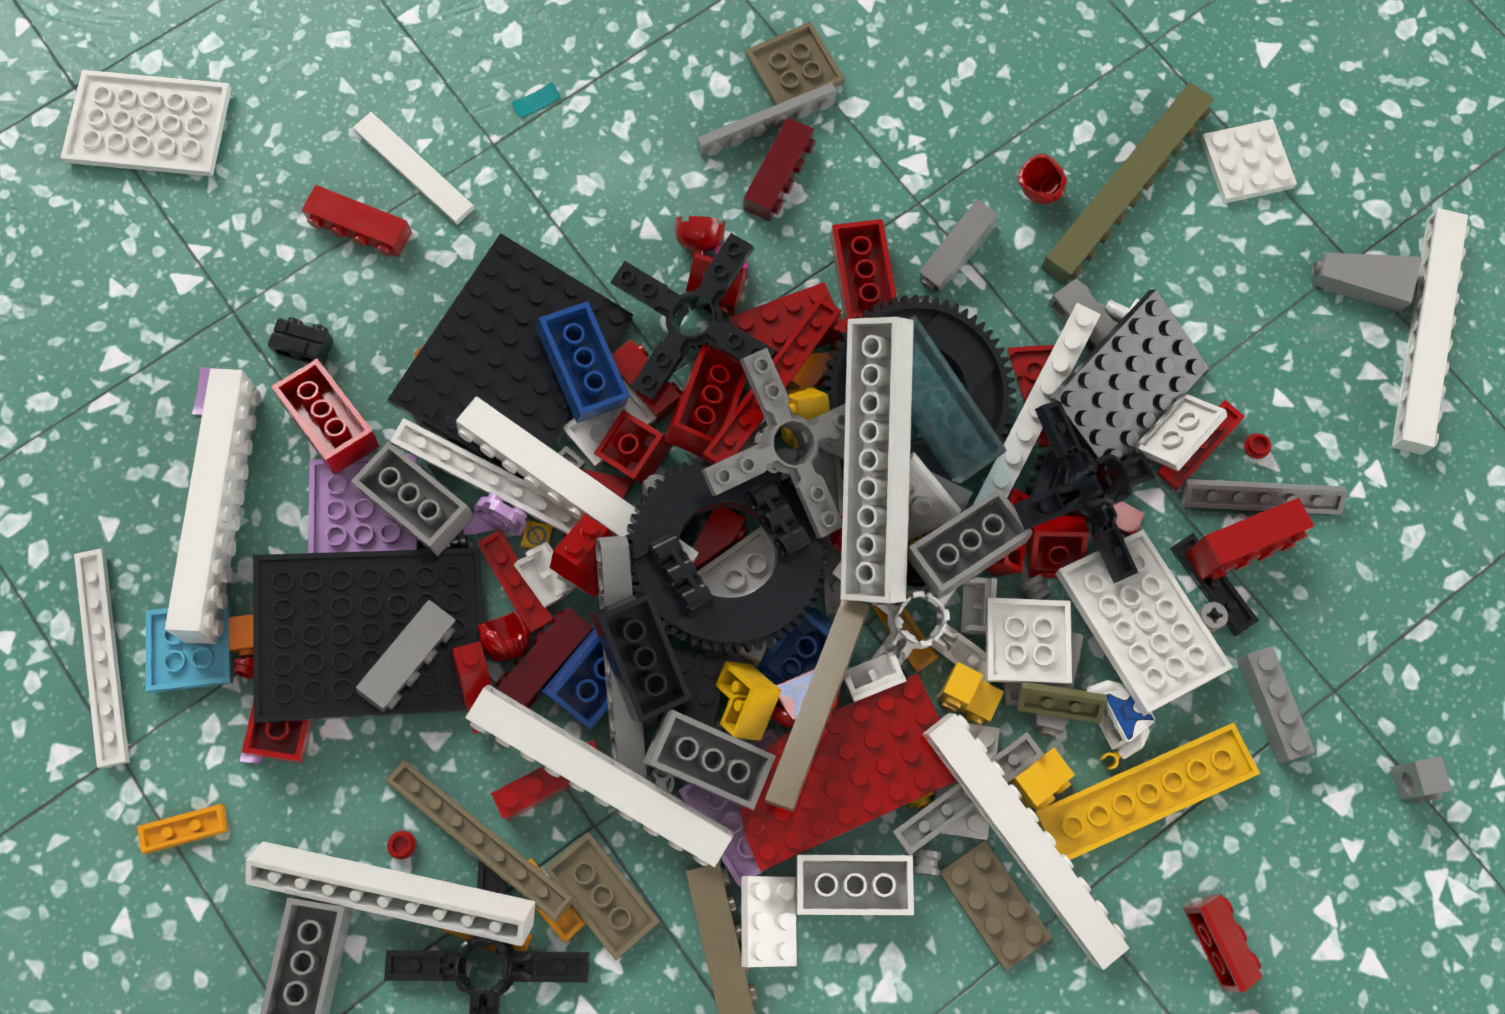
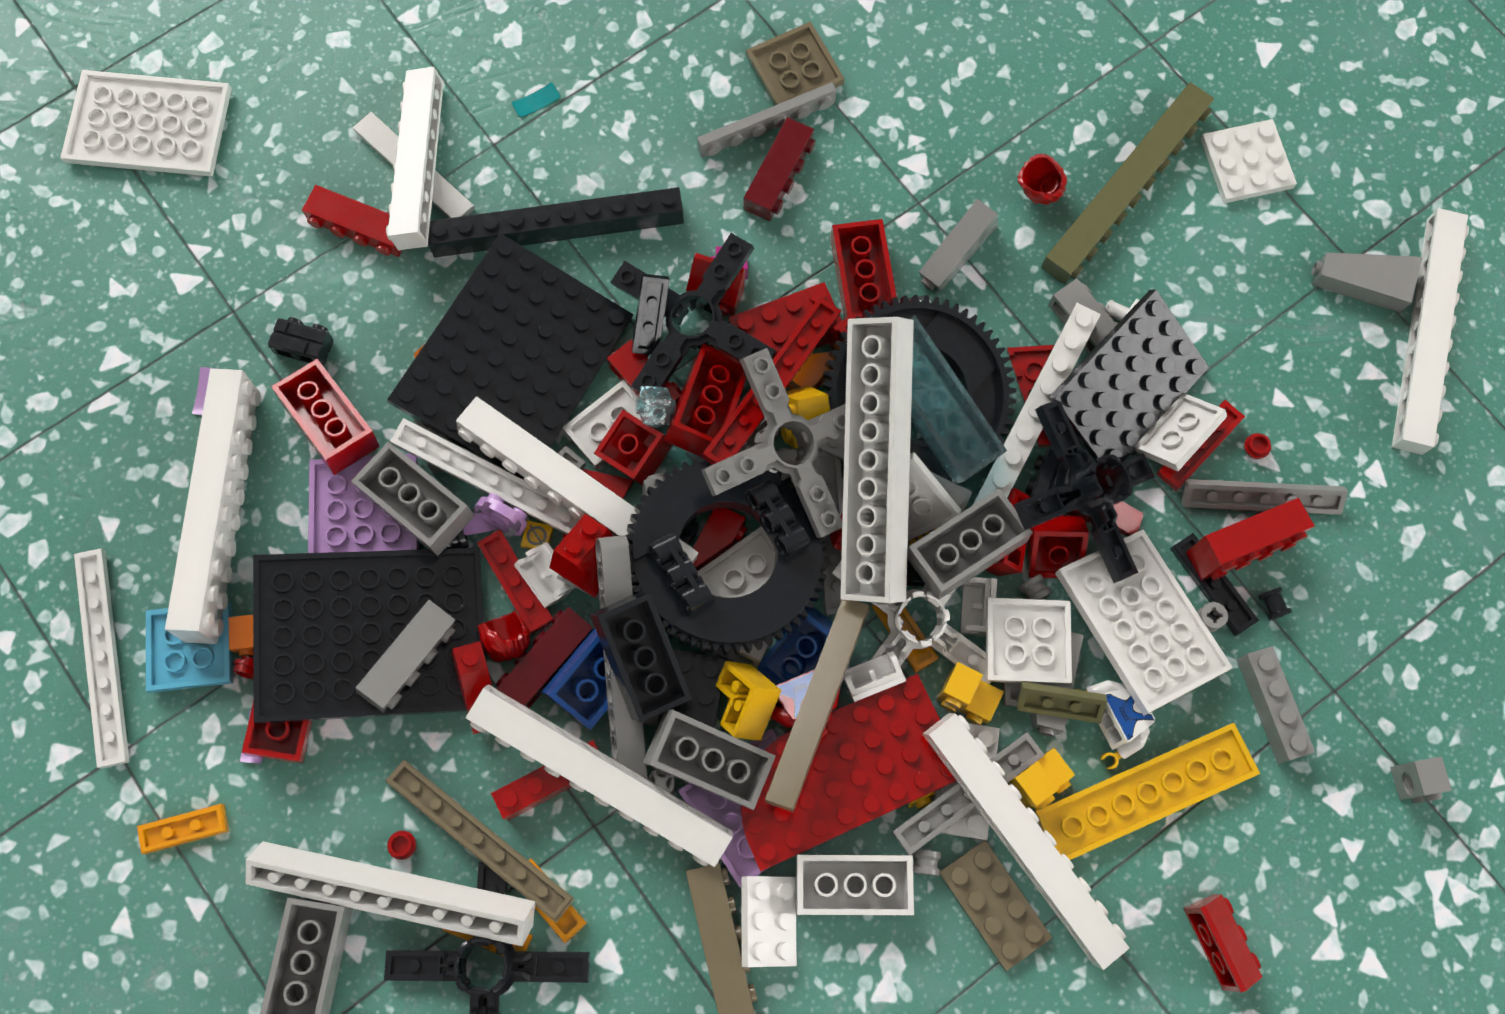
blue brick [536,301,630,423] -> none
dark tan plate [544,832,661,961] -> none
red cylinder [675,216,726,256] -> none
none -> white brick [386,67,444,250]
none -> black brick [428,187,684,258]
none -> plate [631,273,670,355]
none -> clear light blue brick [635,386,676,427]
none -> black bush [1258,587,1292,621]

